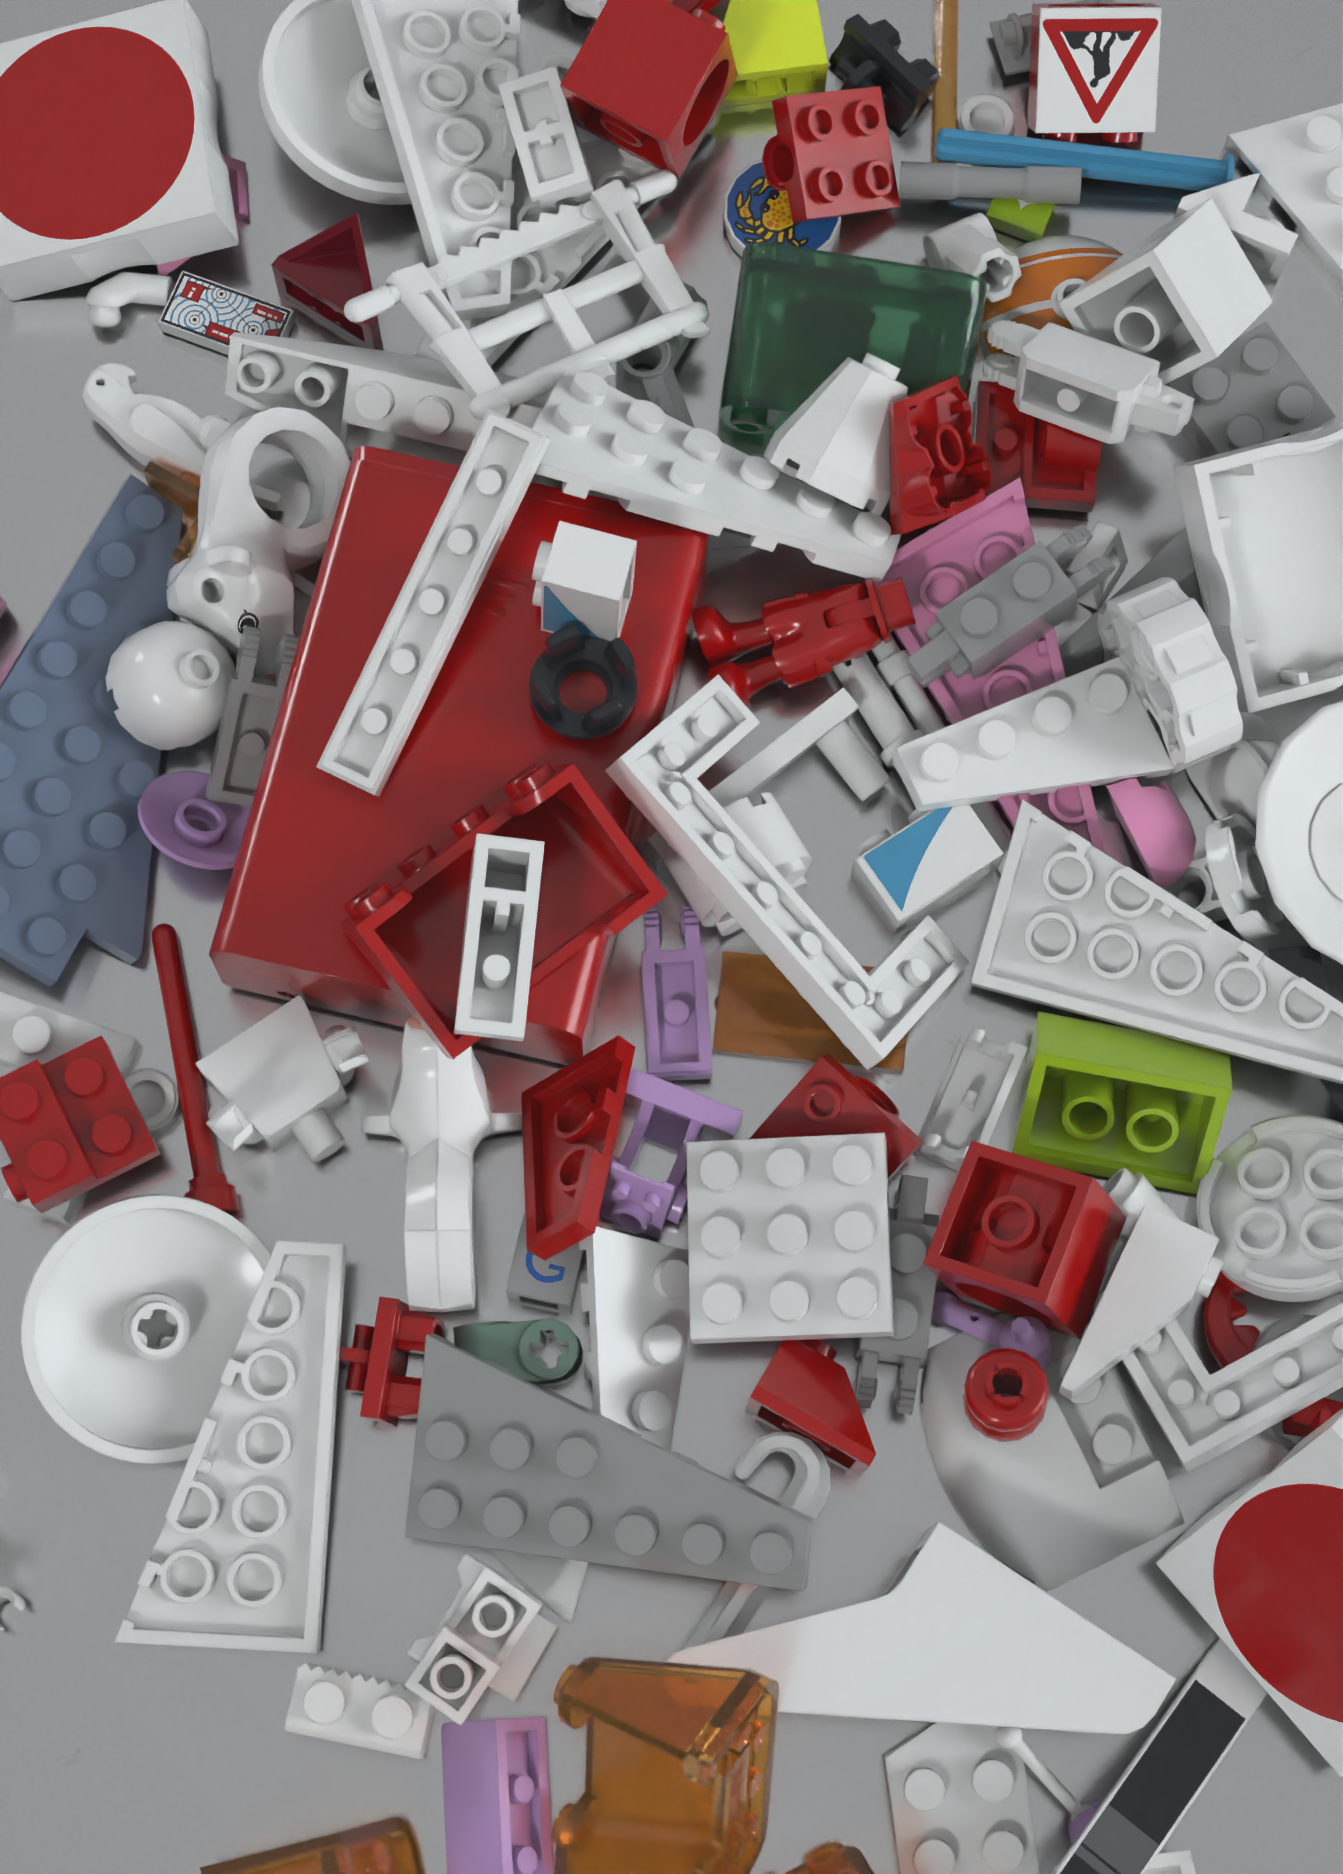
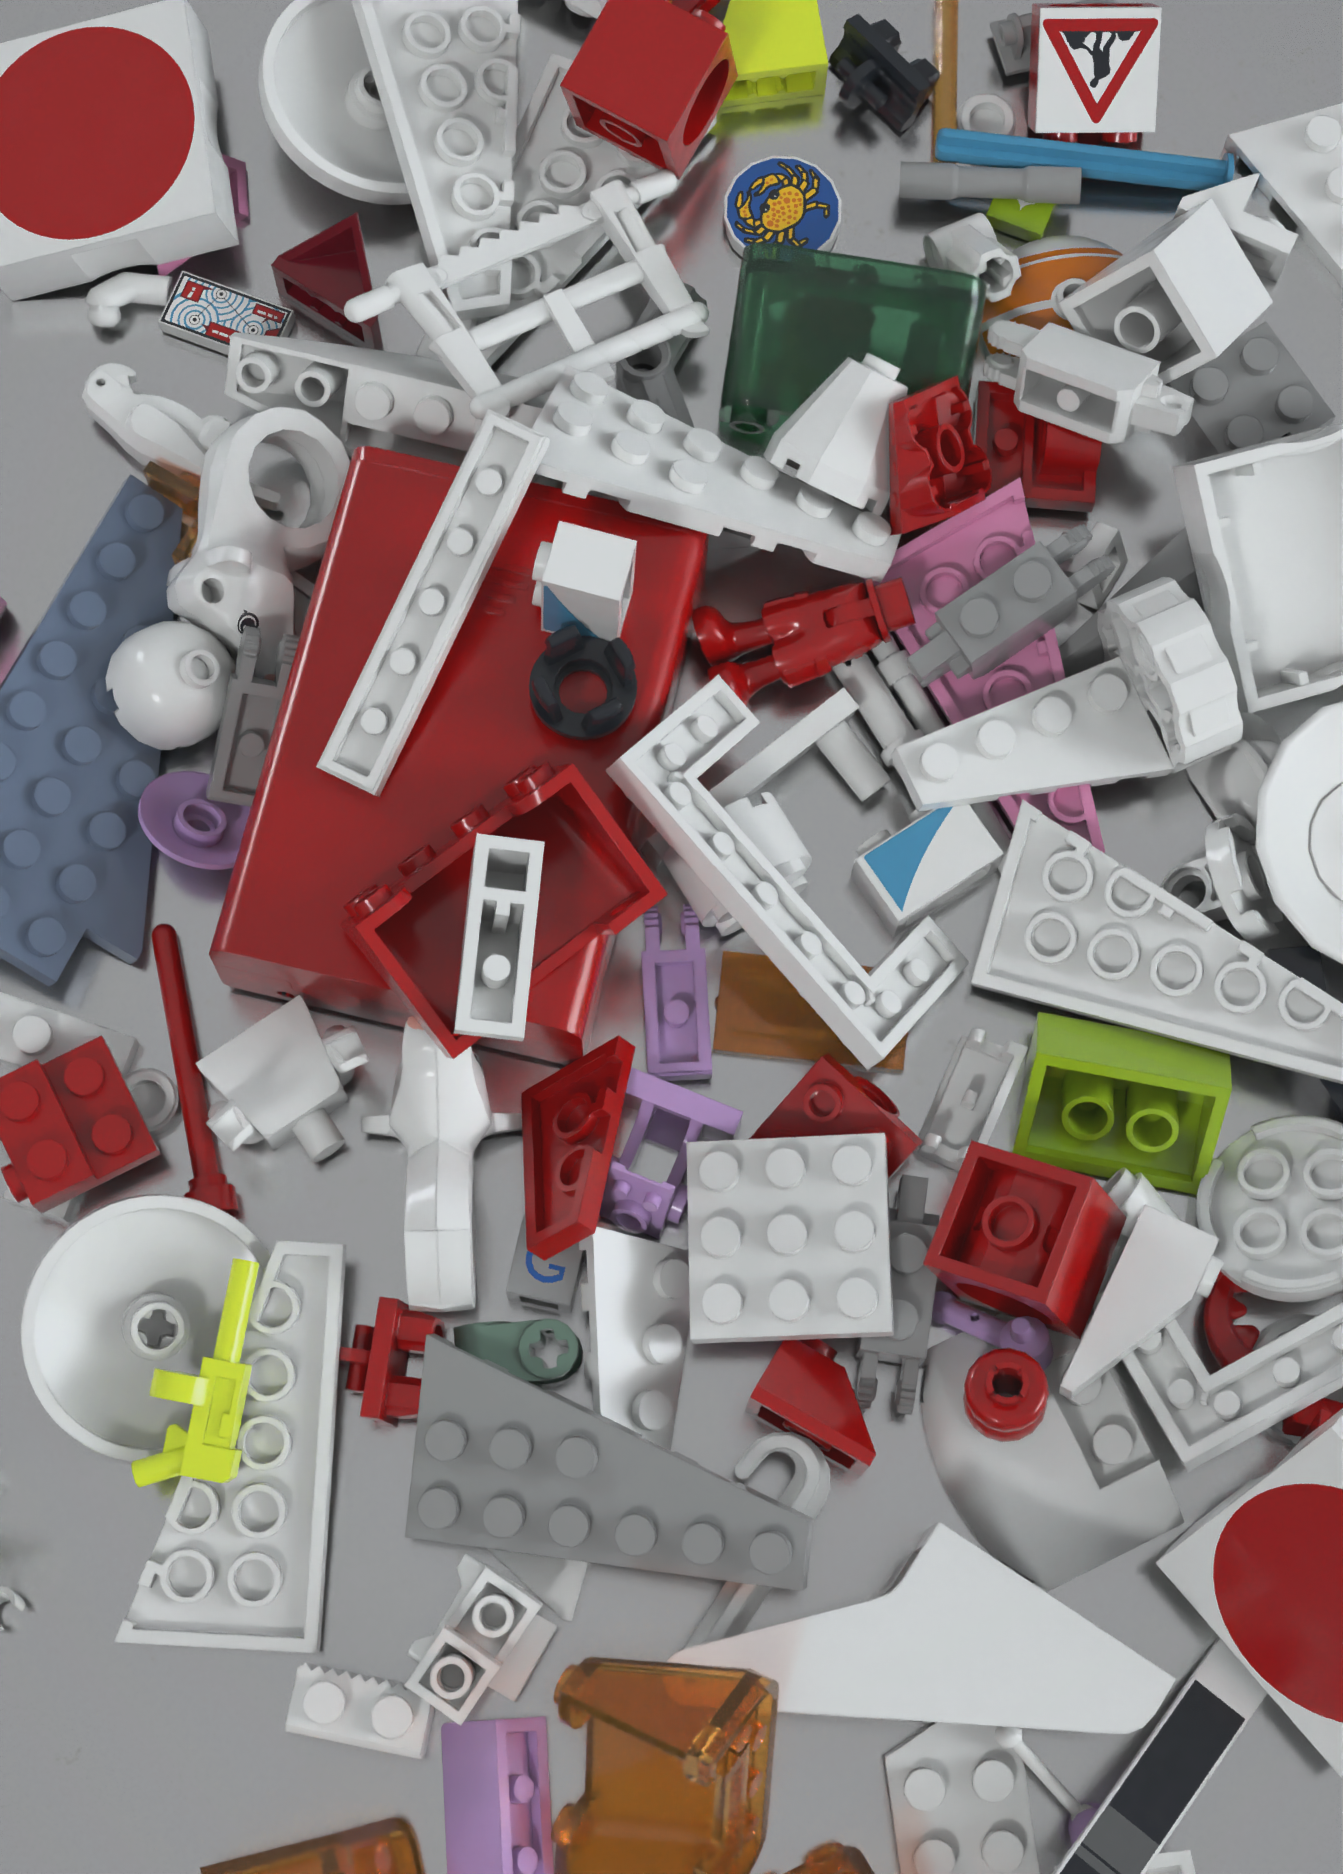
white hinge [498,66,595,213] -> none
red plate [762,86,901,223] -> none
bright pink brick [1106,778,1196,890] -> none
none -> neon yellow piece [131,1258,259,1488]

